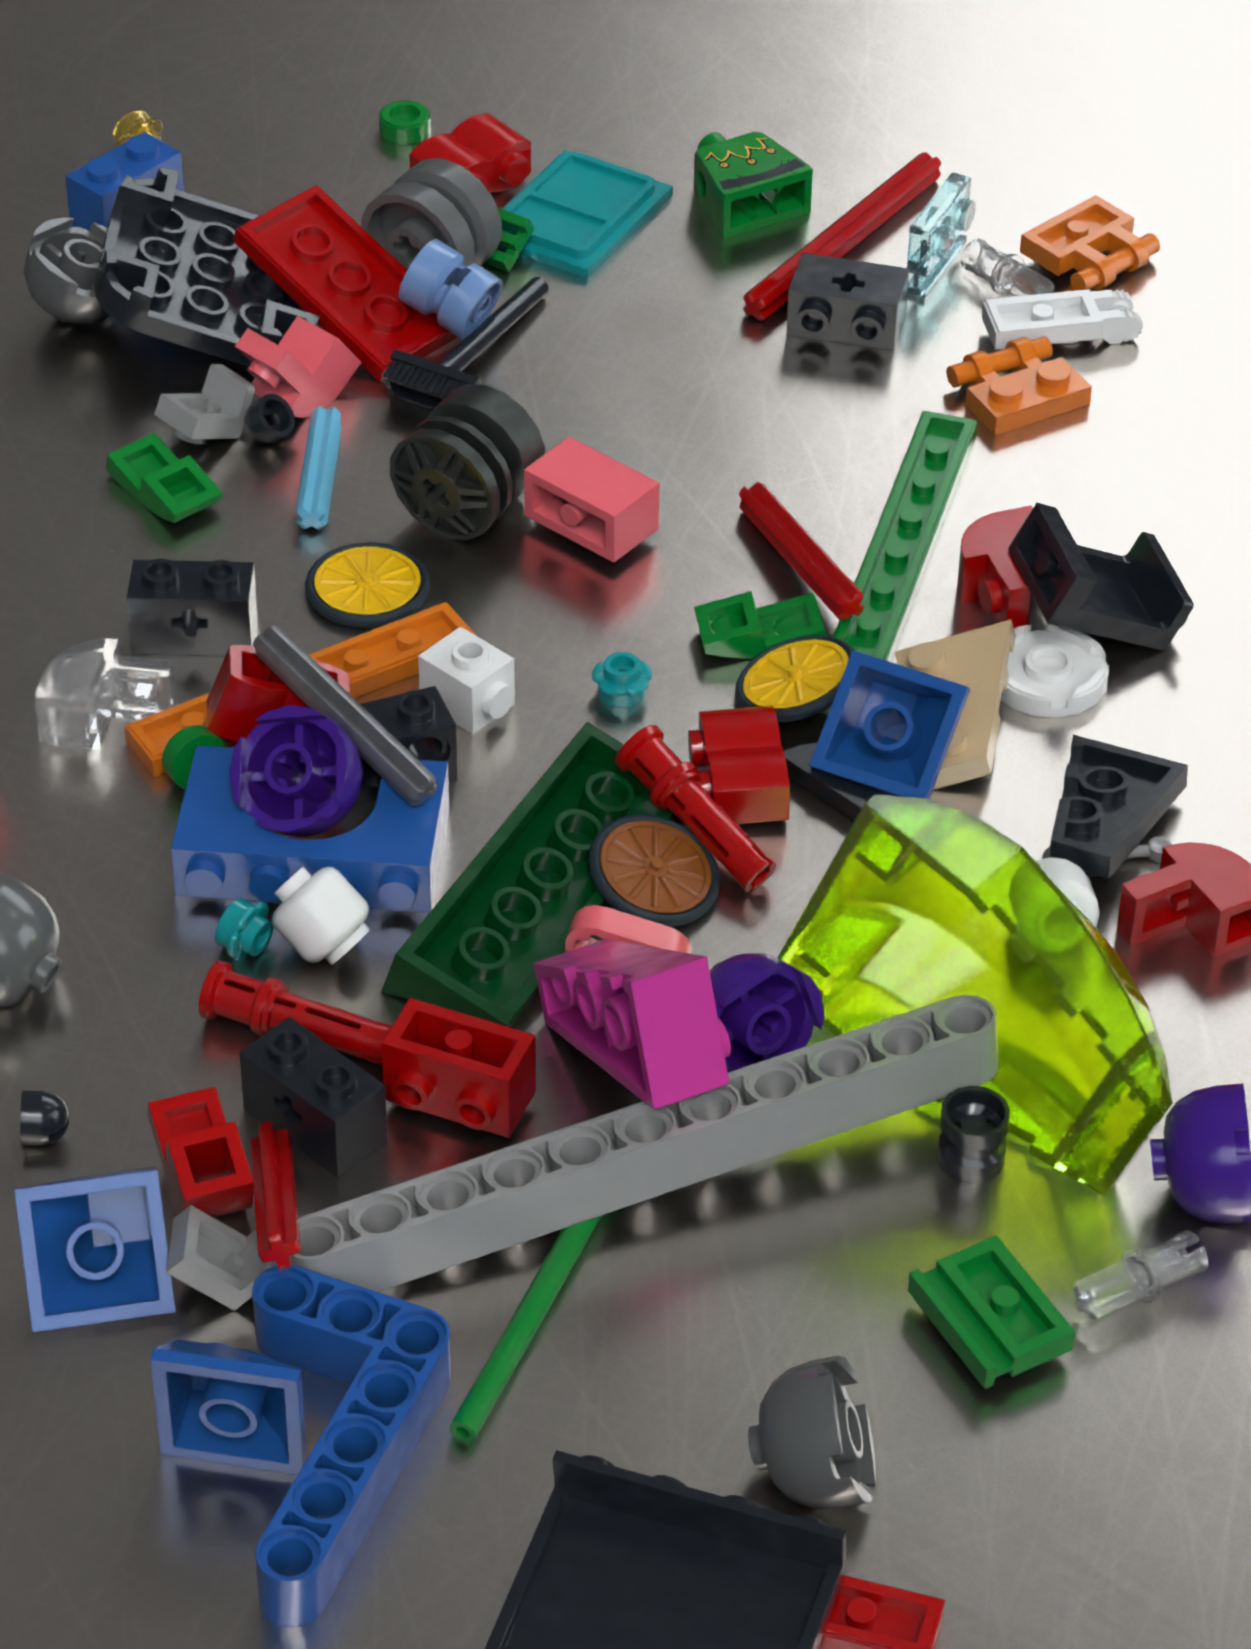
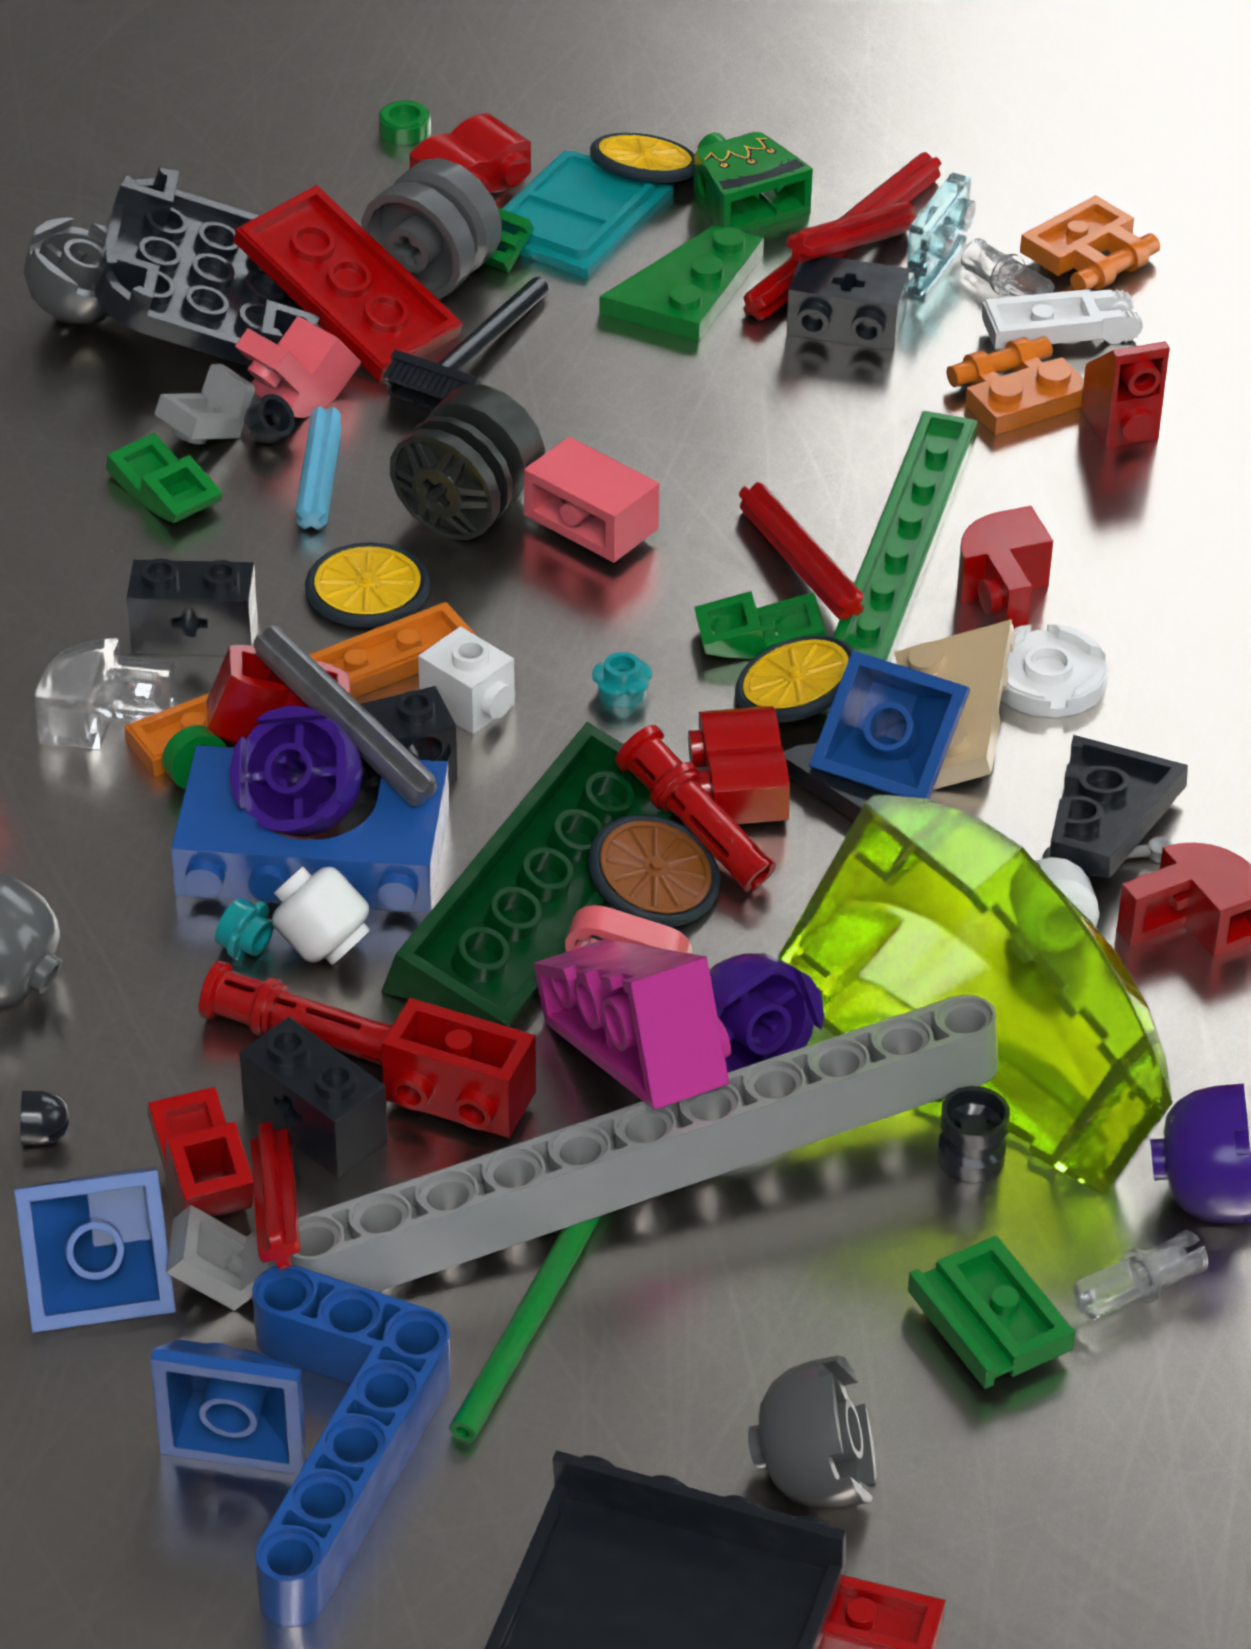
blue brick [65,132,184,230] -> none
clear yellow plate [113,110,163,147] -> none
medium blue wheel [398,238,503,340] -> none
black panel [1008,503,1194,651] -> none
none -> wheel [590,132,695,183]
none -> green wing [599,225,764,341]
none -> red axle [786,202,919,263]
none -> red slope [1081,341,1170,449]

